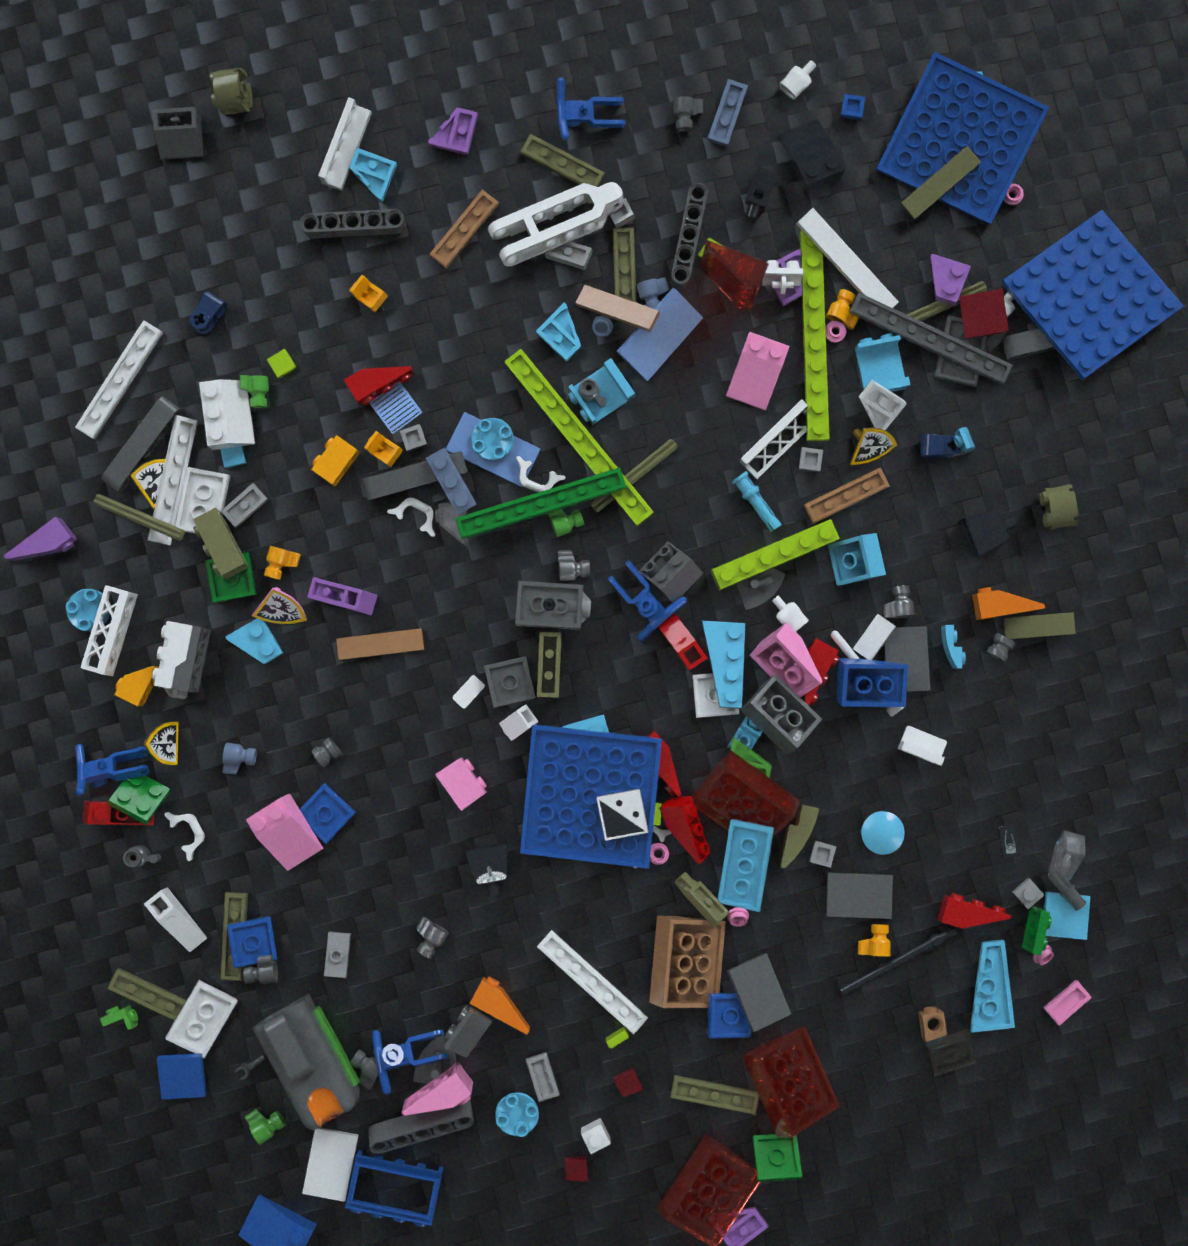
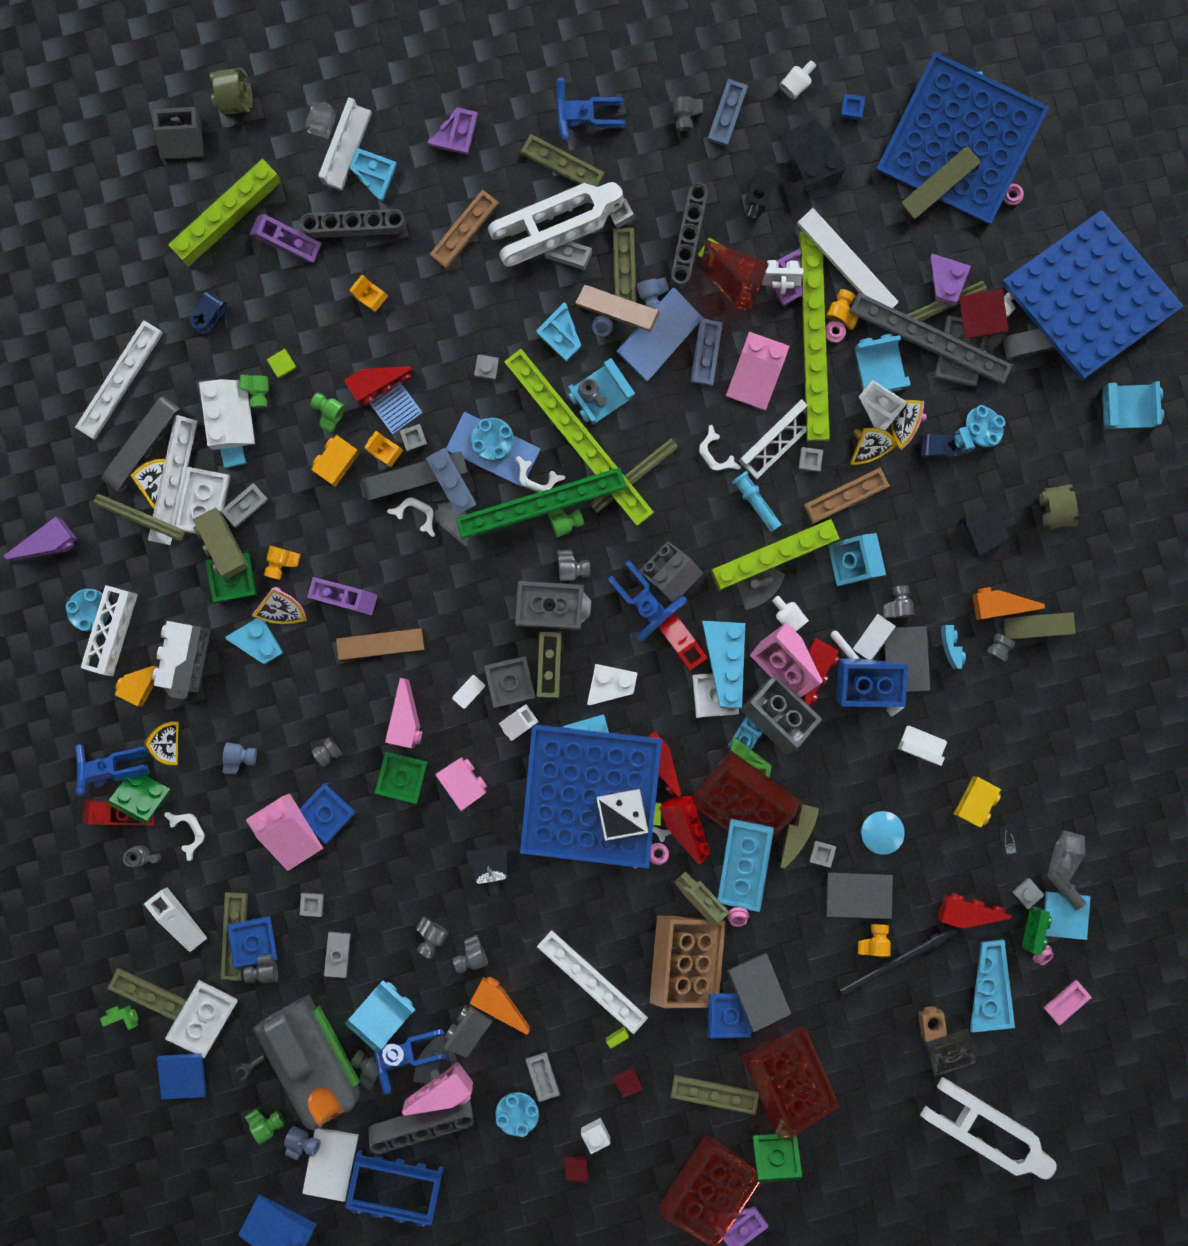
none -> lime brick [168,159,281,267]
none -> medium lavender slope [249,214,321,263]
none -> sand blue piece [284,1126,321,1160]
none -> light grey plate [300,893,324,917]
none -> clear brick [305,102,336,139]
none -> bright green piece [310,392,346,433]
none -> medium azure panel [345,981,415,1053]
none -> green plate [375,751,428,804]
none -> bright pink slope [385,678,423,748]
none -> dark grey piece [453,935,488,974]
none -> light grey plate [474,355,499,380]
none -> white wing [587,664,637,705]
none -> sand blue plate [691,318,723,386]
none -> white helmet [699,425,741,471]
none -> shield [891,400,927,450]
none -> white piece [920,1077,1057,1179]
none -> yellow brick [954,776,1001,828]
none -> medium azure dish [966,405,1005,447]
none -> medium azure panel [1102,381,1164,429]

